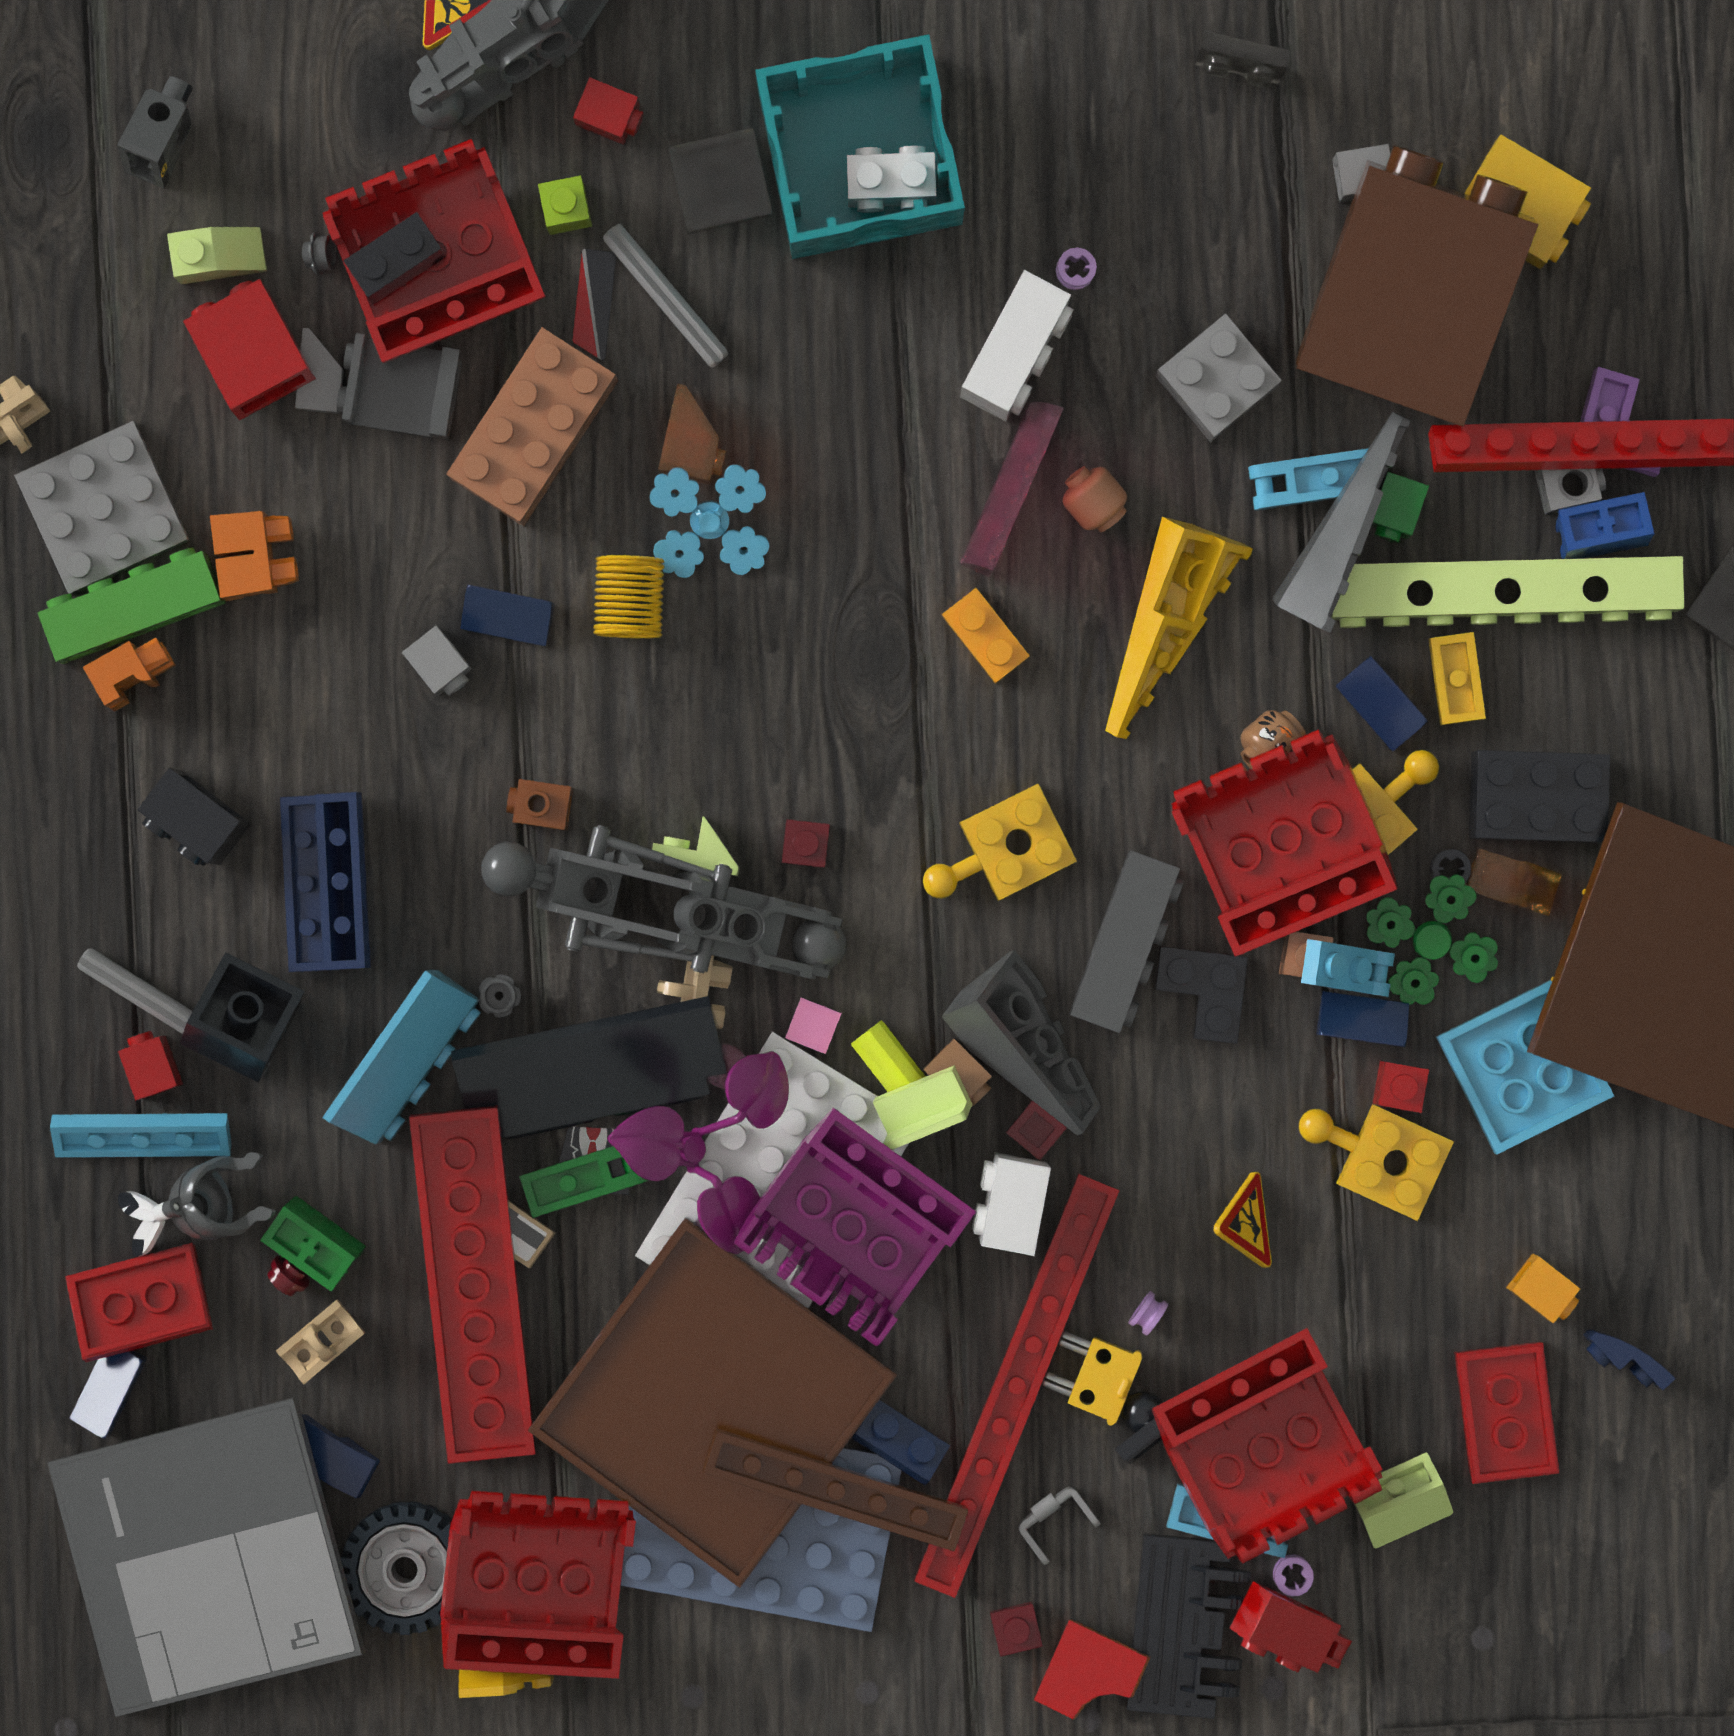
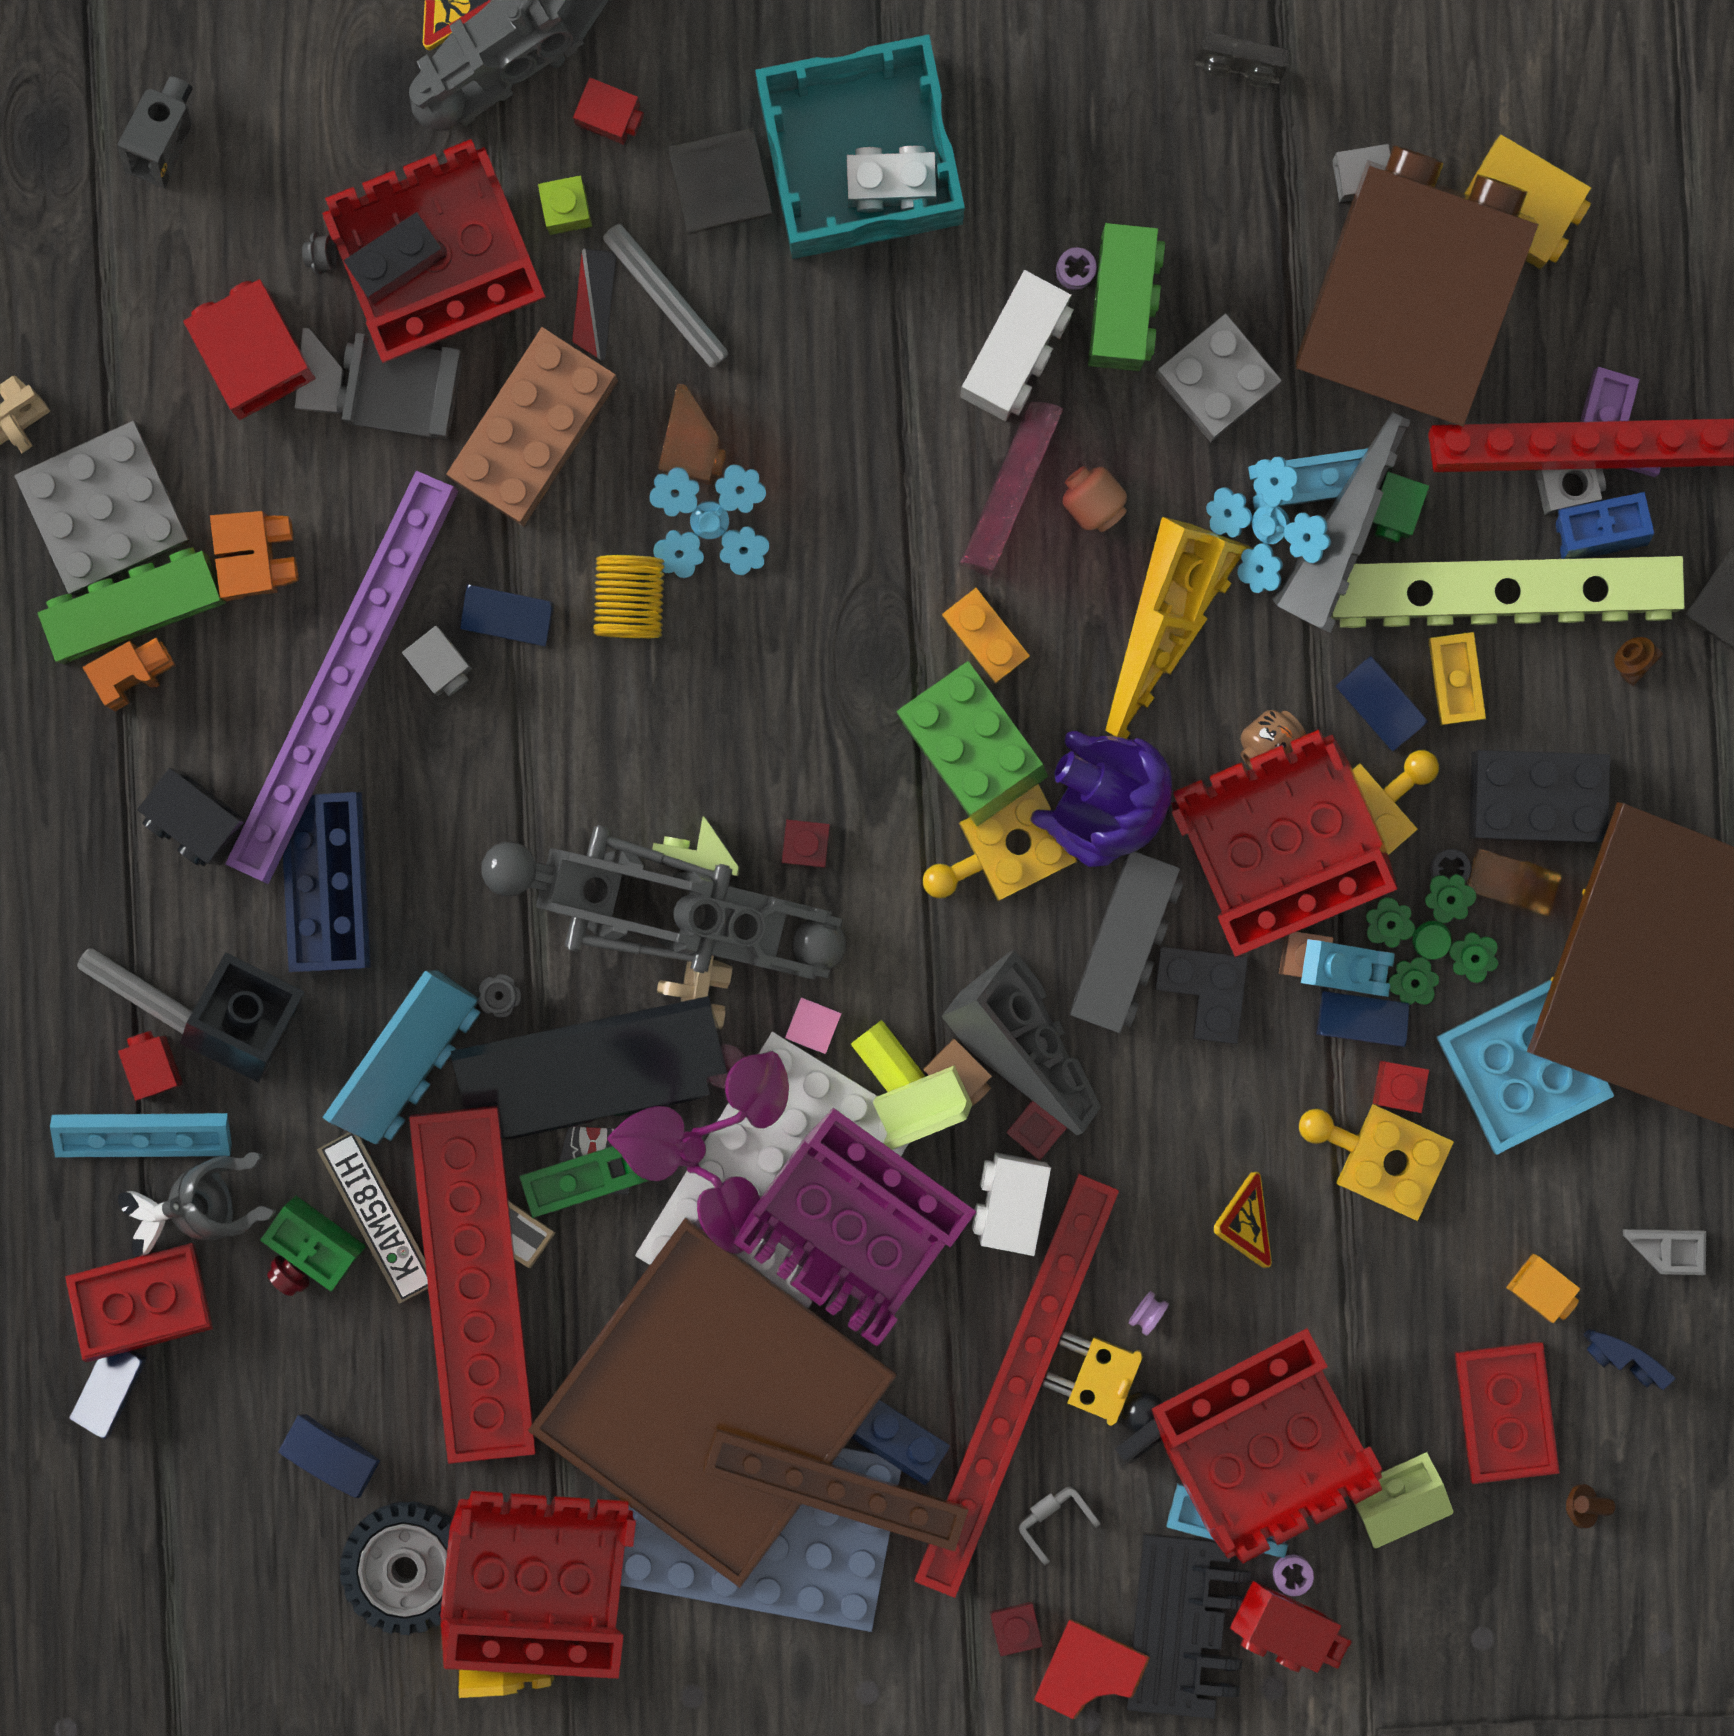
tile [47,1396,366,1717] -> none
yellowish green slope [167,227,267,284] -> none
tan hips [276,1299,366,1384] -> none
dark orange brick [506,779,574,831] -> none
none -> medium lavender plate [225,471,459,884]
none -> tile [317,1132,428,1304]
none -> bright green brick [896,661,1048,827]
none -> dark purple piece [1030,731,1172,867]
none -> bright green brick [1088,223,1165,371]
none -> medium azure plant [1206,456,1331,593]
none -> reddish brown plate [1566,1484,1615,1529]
none -> reddish brown plate [1614,637,1663,686]
none -> light grey tile [1623,1229,1706,1275]

